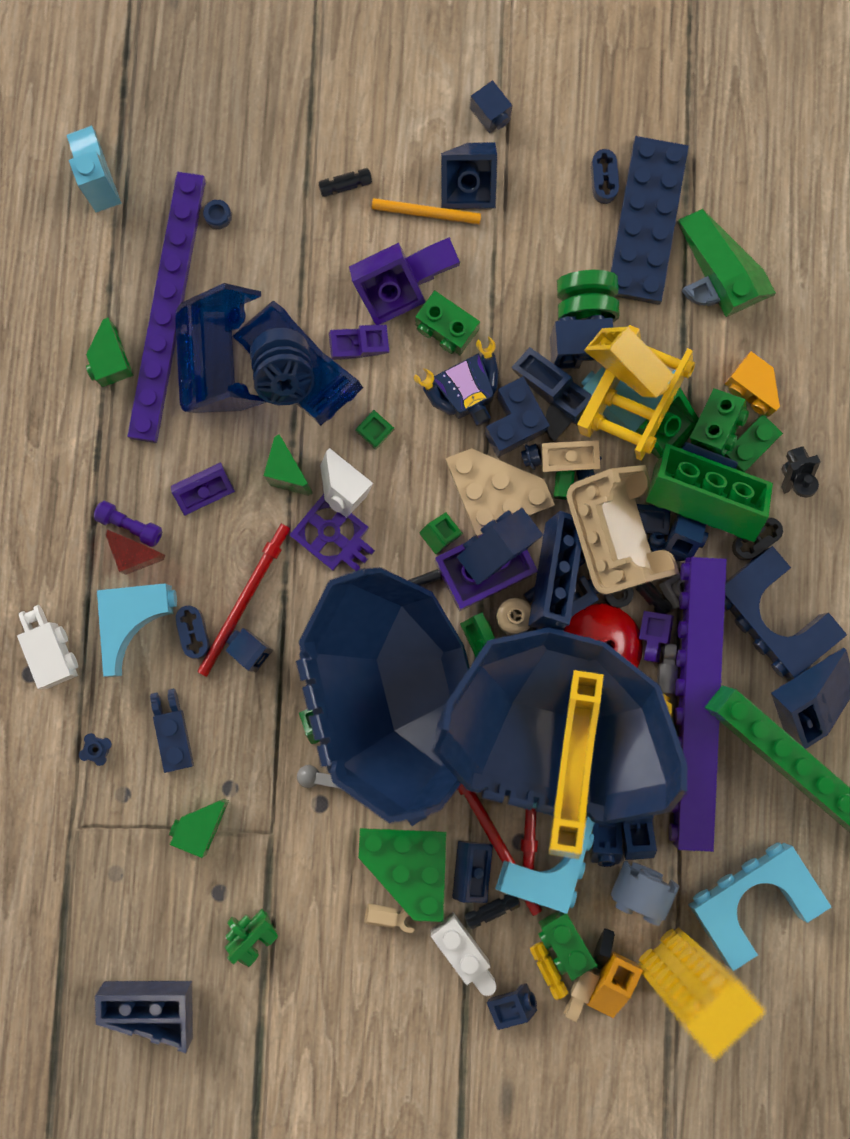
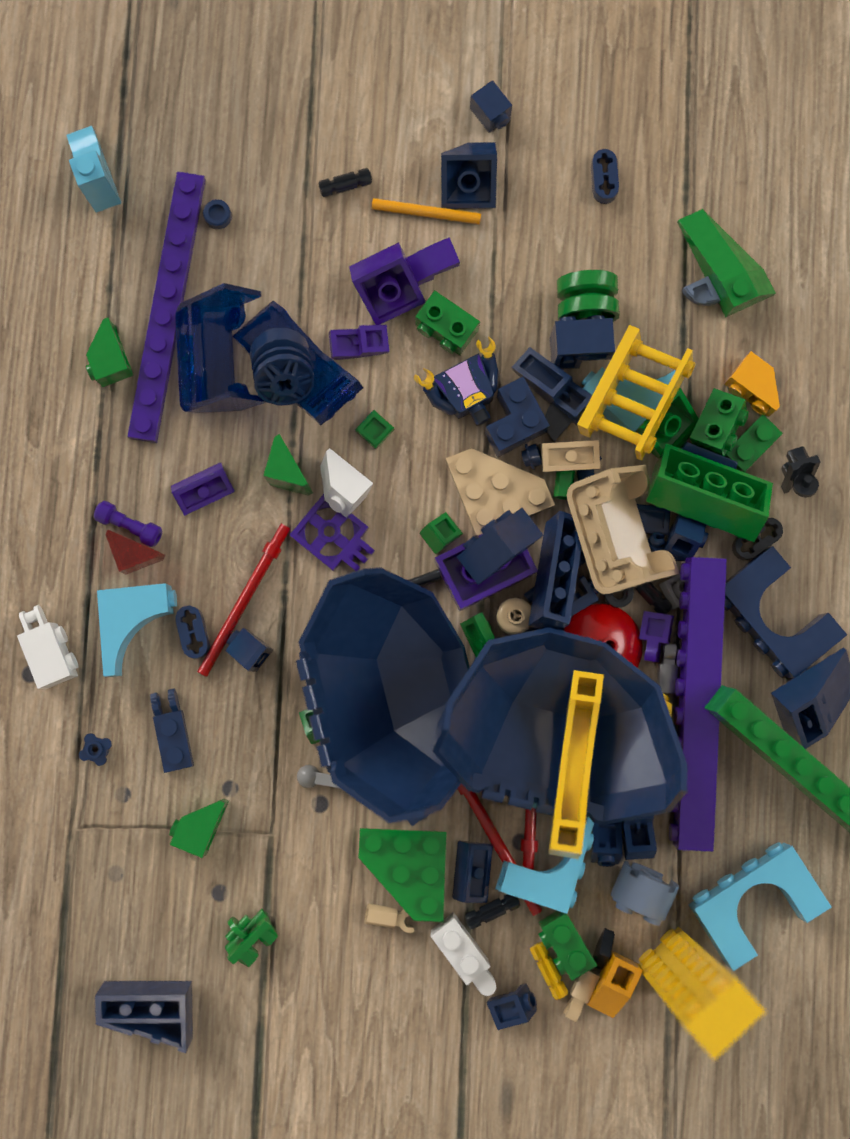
yellow slope [584,327,675,398] -> none
dark blue plate [610,136,689,305] -> none

